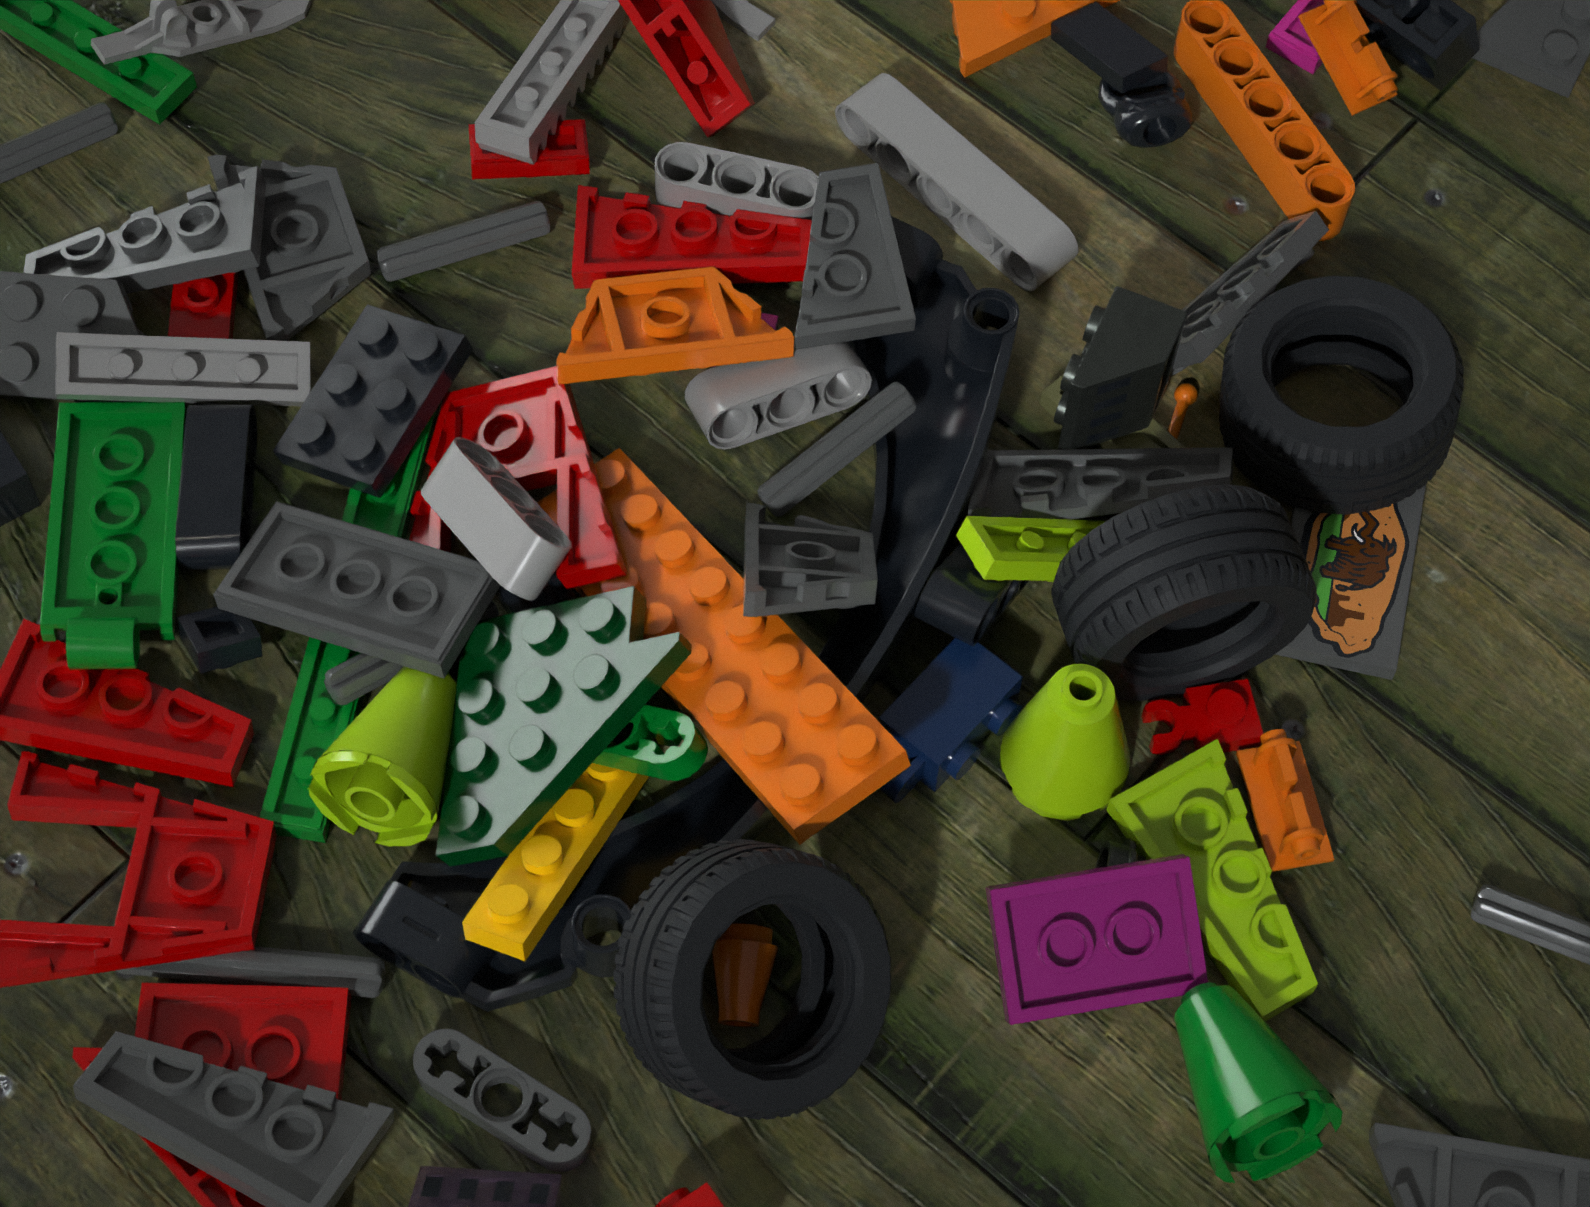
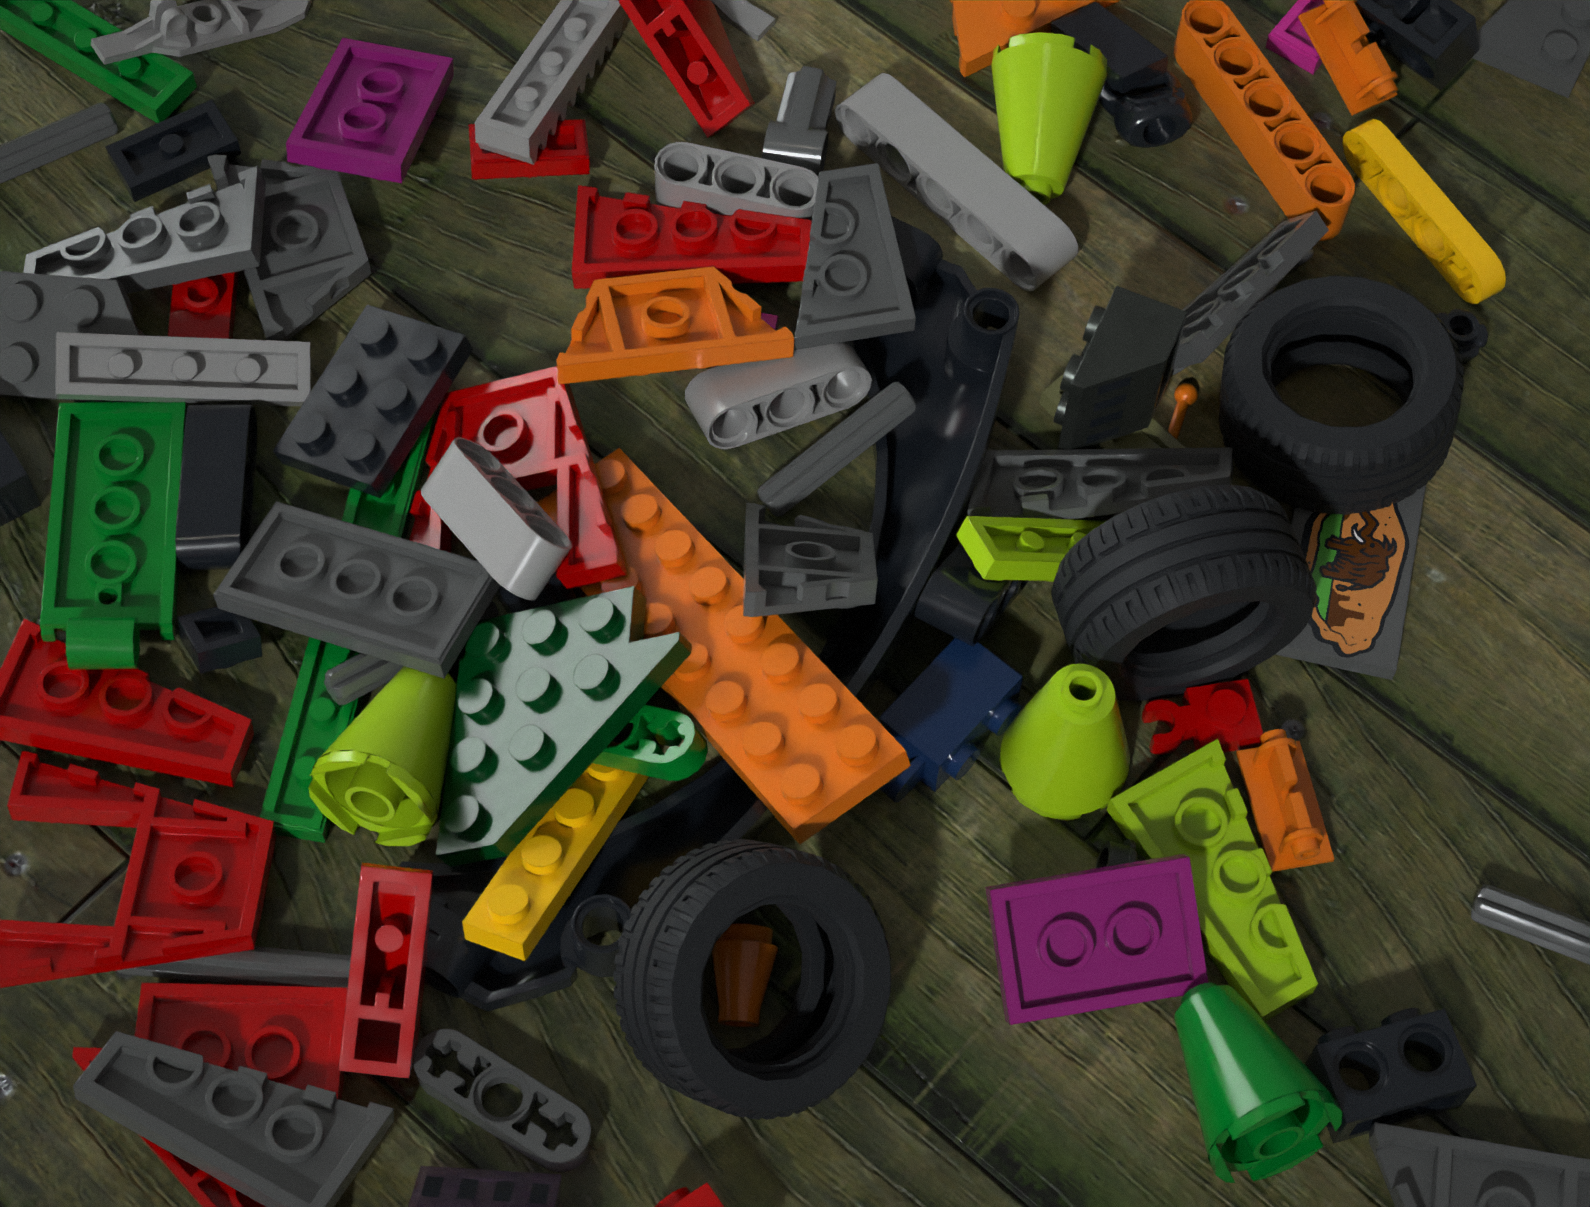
dark grey axle [377,201,550,282] -> none
none -> black plate [105,100,241,202]
none -> magenta plate [286,37,454,184]
none -> red slope [338,862,433,1079]
none -> dark grey piece [762,66,837,176]
none -> lime cone [991,32,1108,205]
none -> black brick [1305,1008,1477,1144]
none -> yellow beam [1342,119,1506,304]
none -> black plate [1436,308,1488,365]

